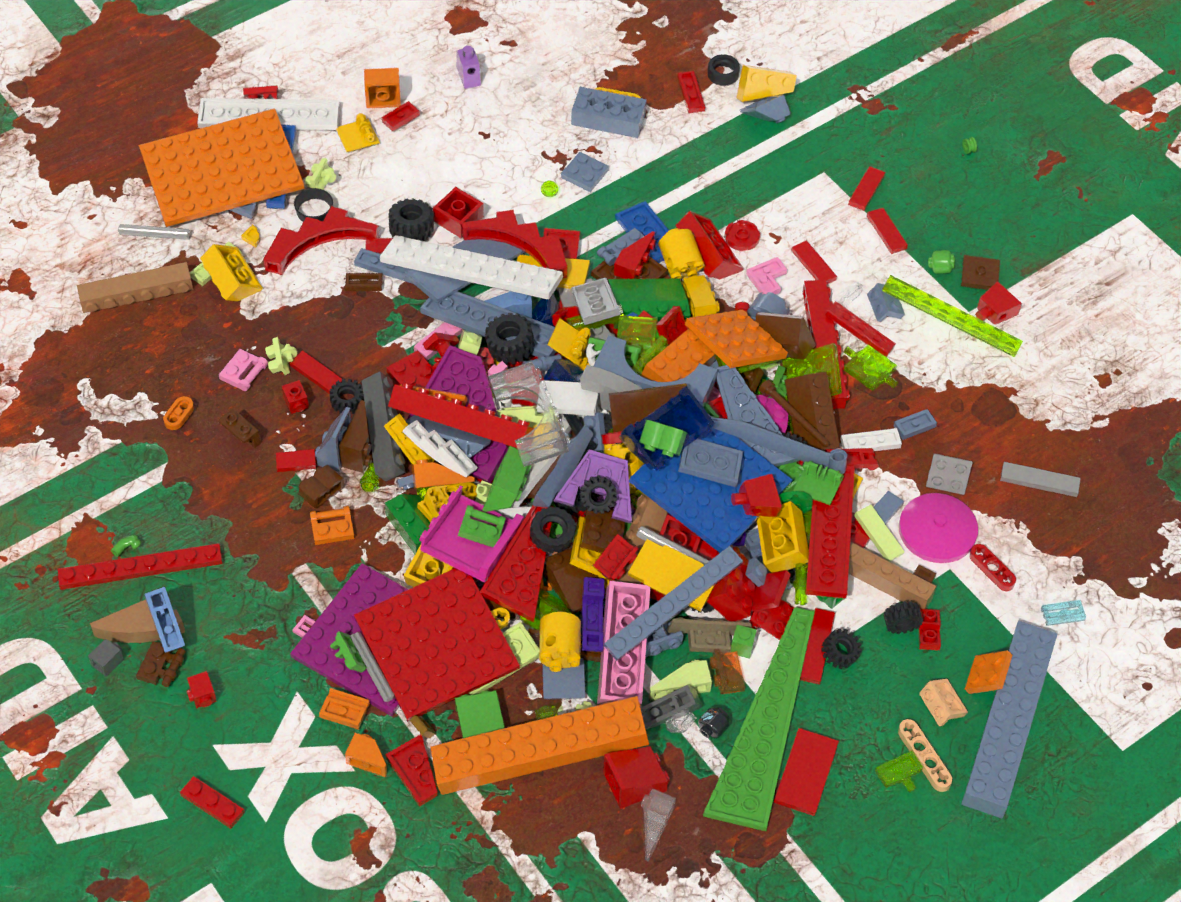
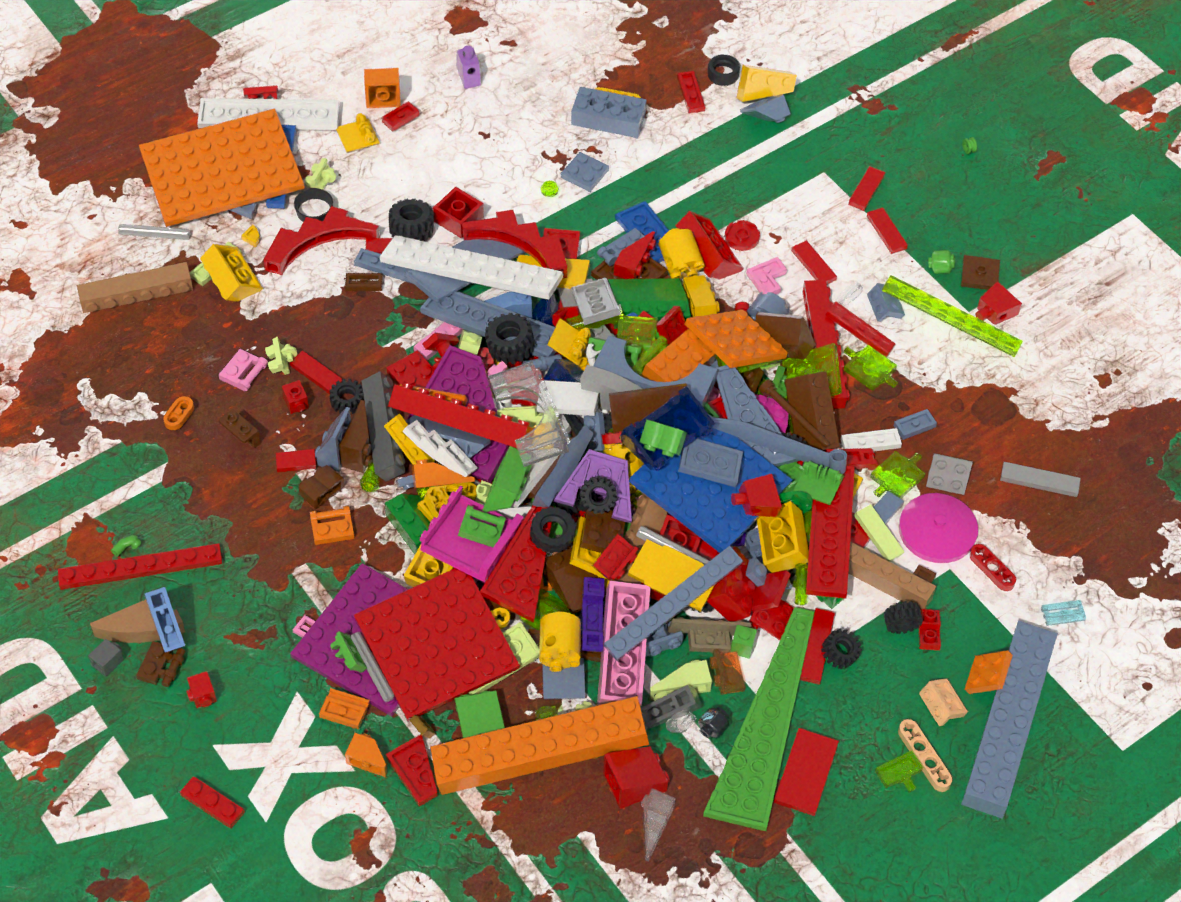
none -> clear neon green plate [870,451,925,499]

